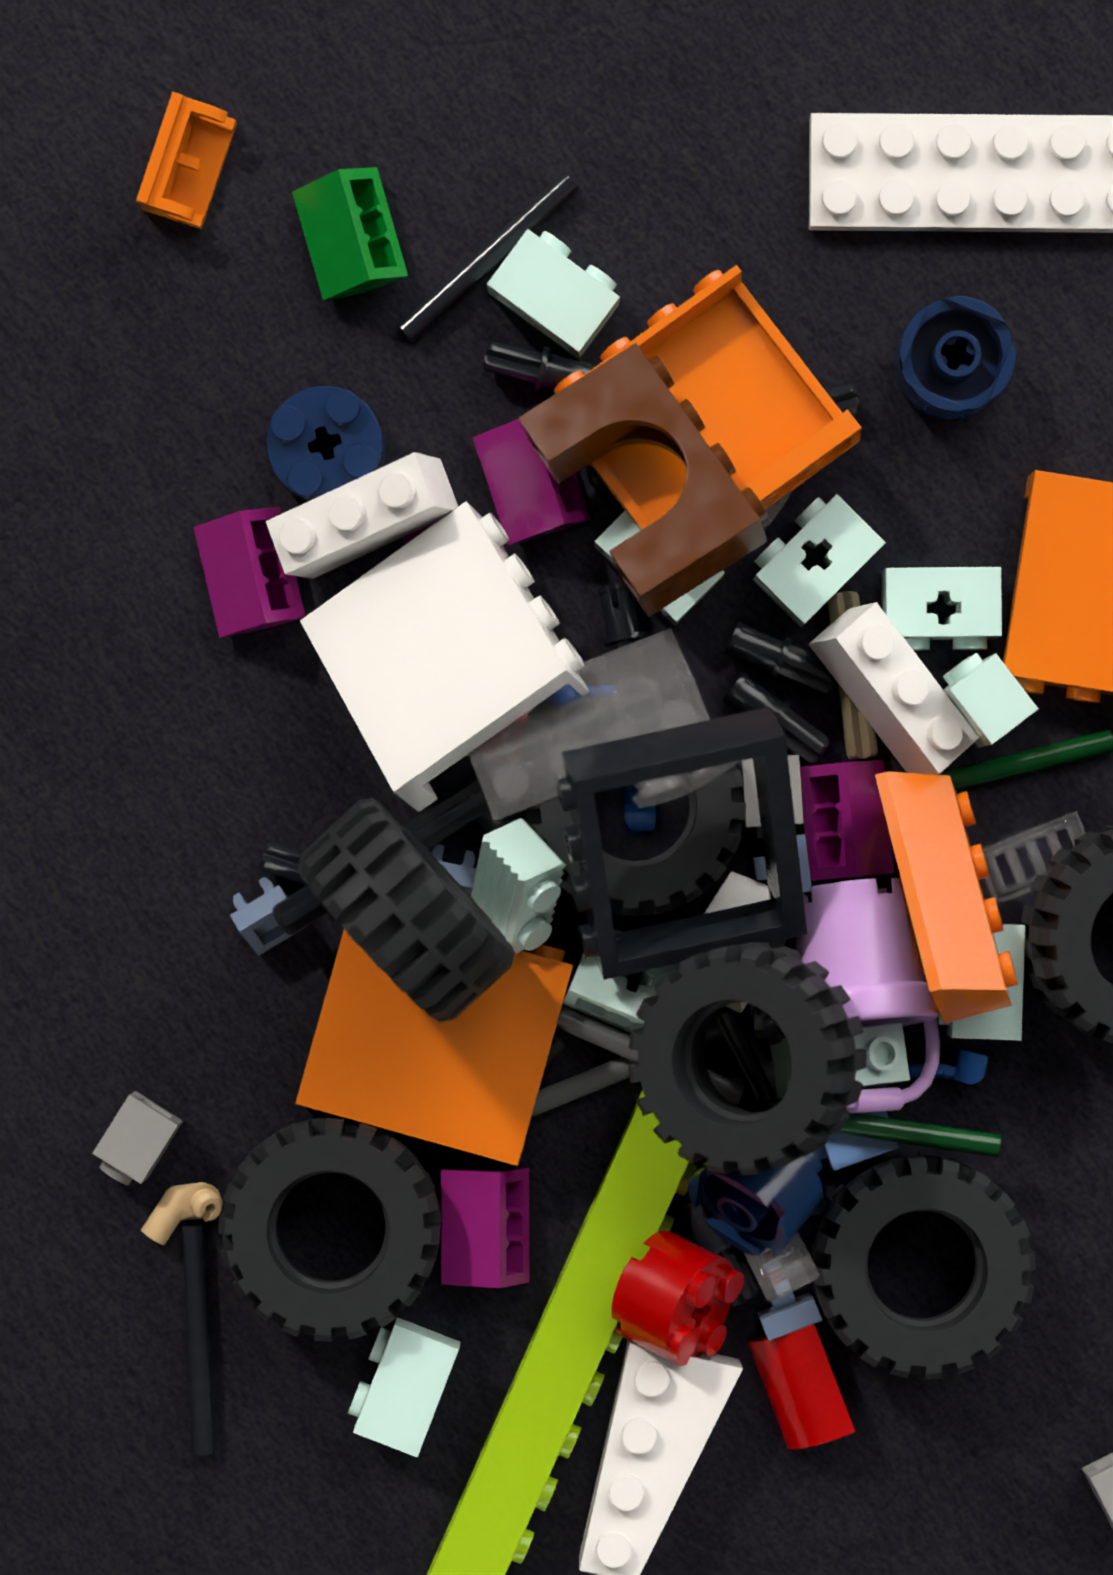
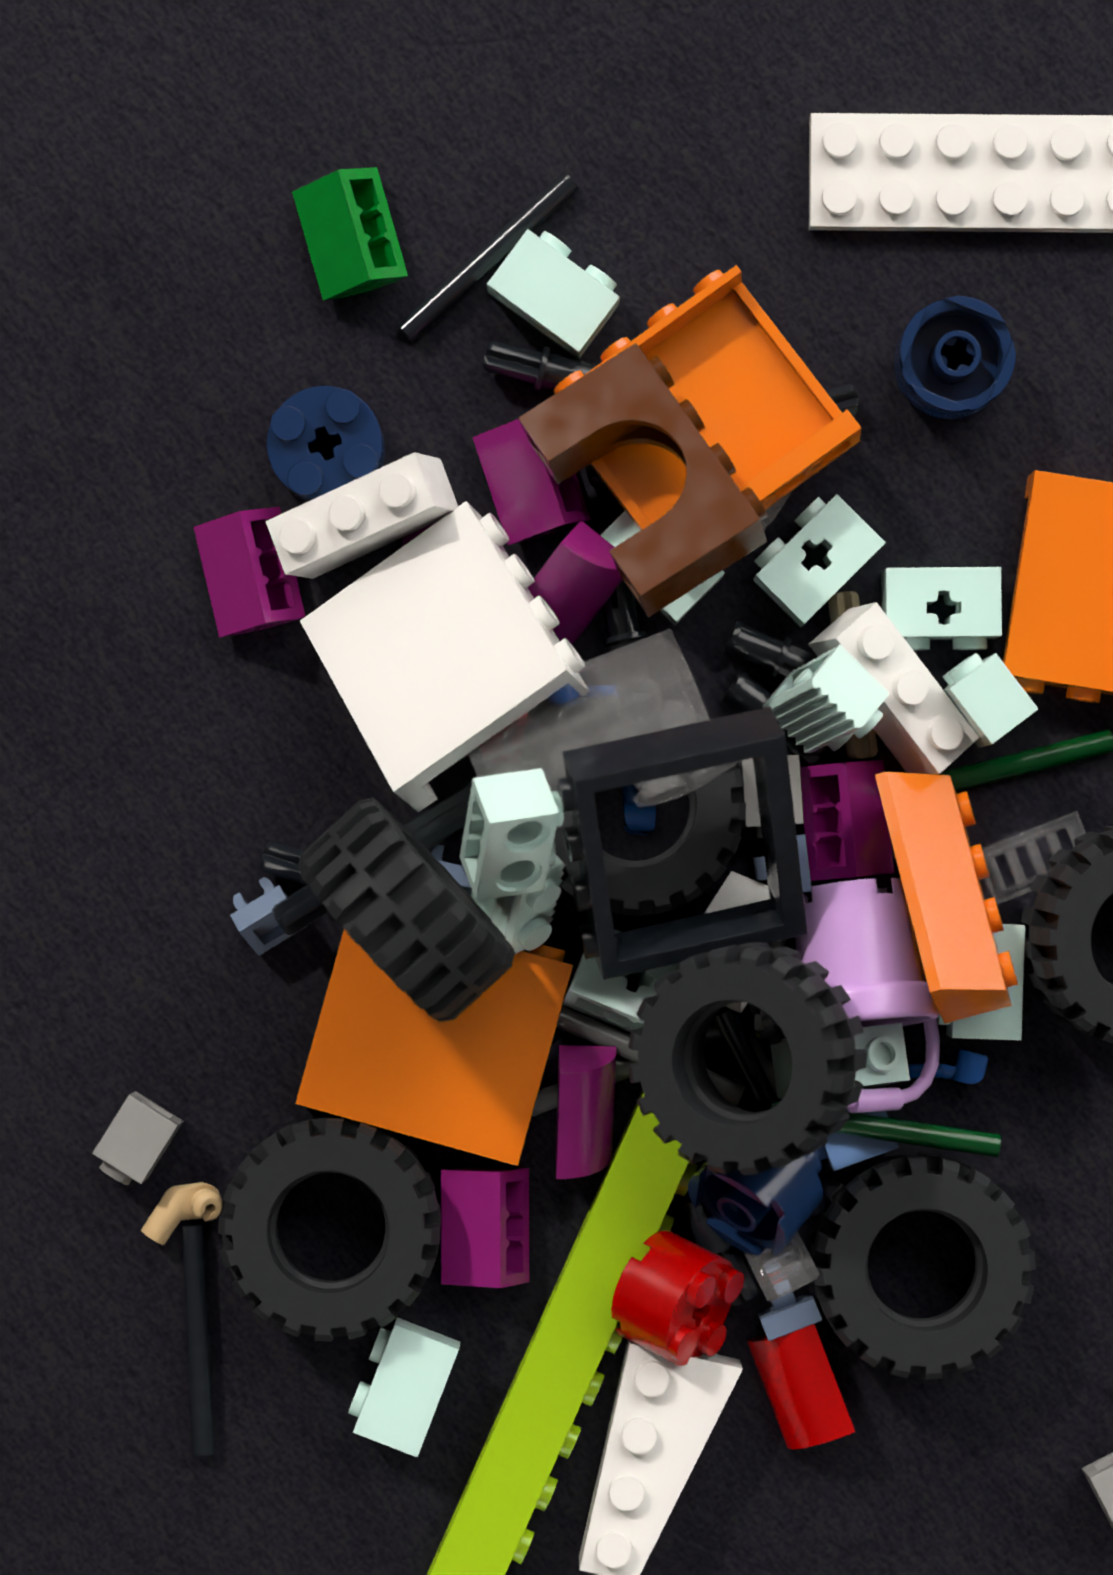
orange hinge [136,91,237,230] -> none
none -> light aqua brick [460,768,564,901]
none -> magenta brick [528,521,623,645]
none -> magenta brick [555,1045,617,1179]
none -> light aqua brick [763,644,889,753]

